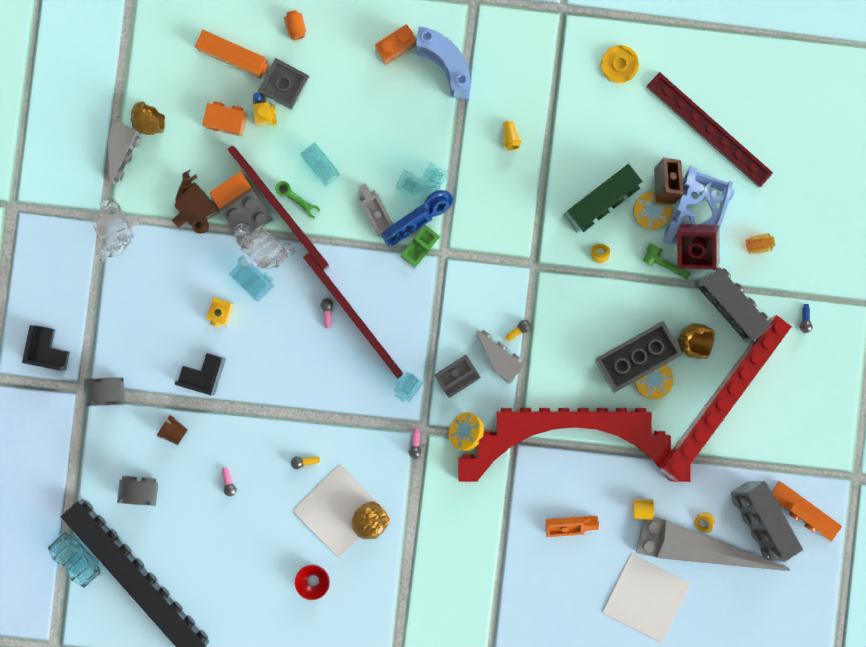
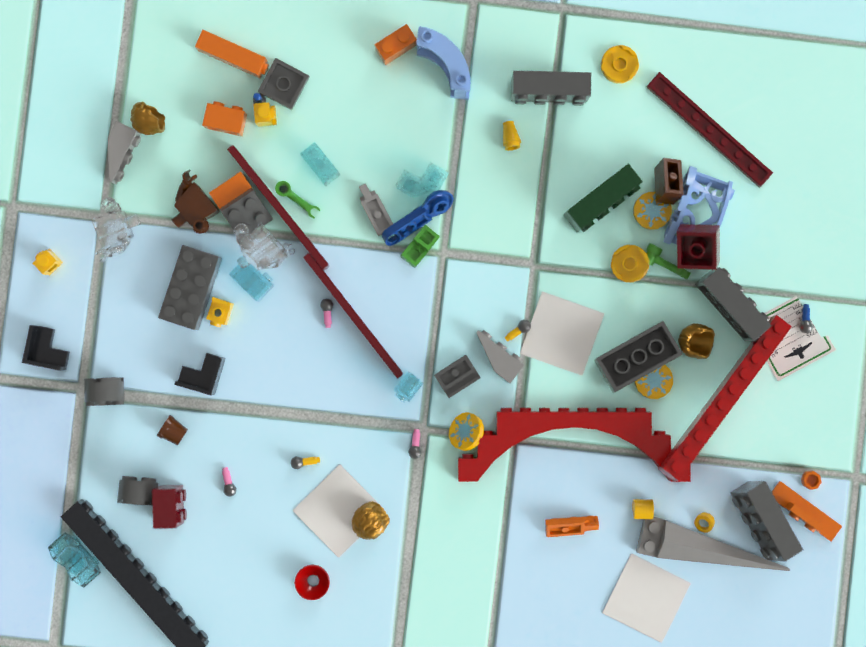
orange brick [284,10,307,40] -> none
yellow piece [591,244,610,263] -> none
clear orange brick [745,233,776,255] -> none
none -> yellow brick [32,249,63,276]
none -> dark red brick [152,485,187,529]
none -> dark grey brick [158,245,223,330]
none -> dark grey brick [511,71,592,106]
none -> white sticker [520,291,605,376]
none -> yellow tile [611,245,650,283]
none -> white sticker [765,296,836,381]
none -> orange tile [801,470,822,490]

